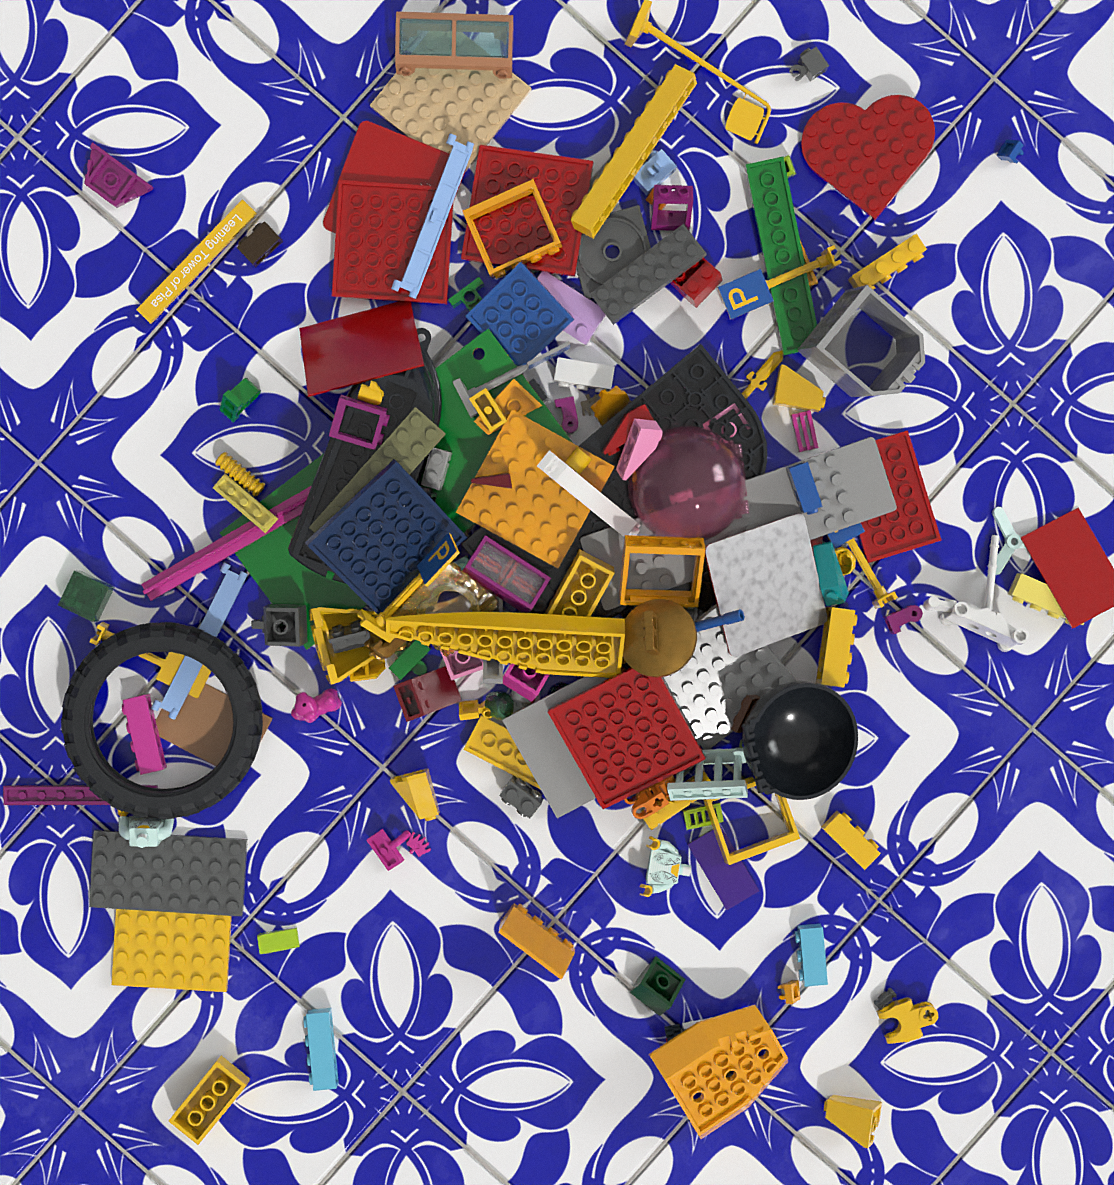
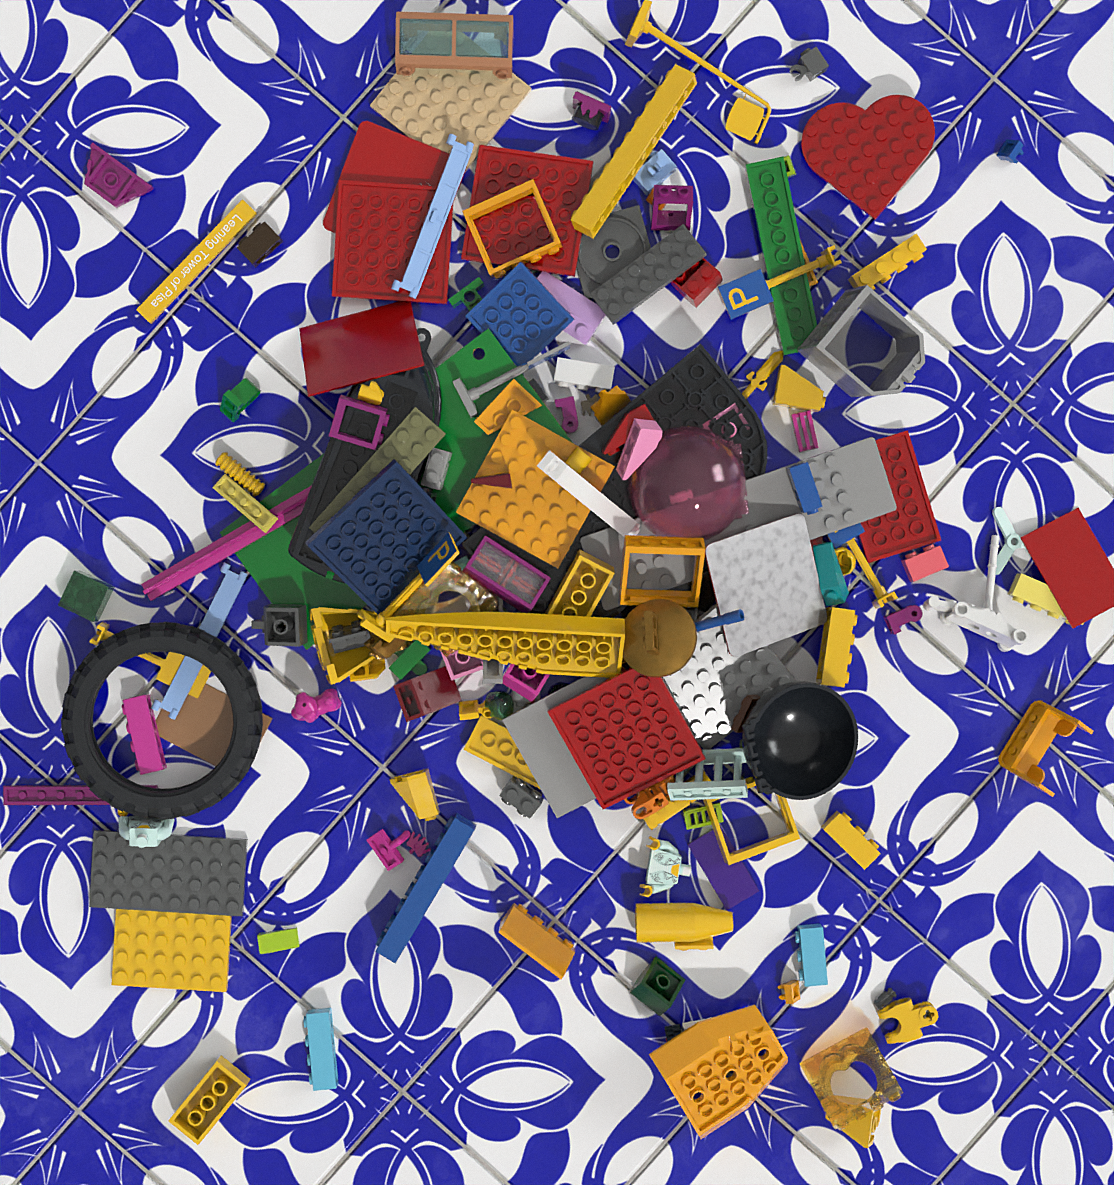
yellow brick [469,388,507,432] -> none
none -> blue brick [375,813,477,963]
none -> piece [572,91,611,130]
none -> yellow piece [635,903,733,951]
none -> clear yellow hose [799,1027,903,1130]
none -> coral brick [901,544,949,582]
none -> light orange windscreen [998,700,1093,797]

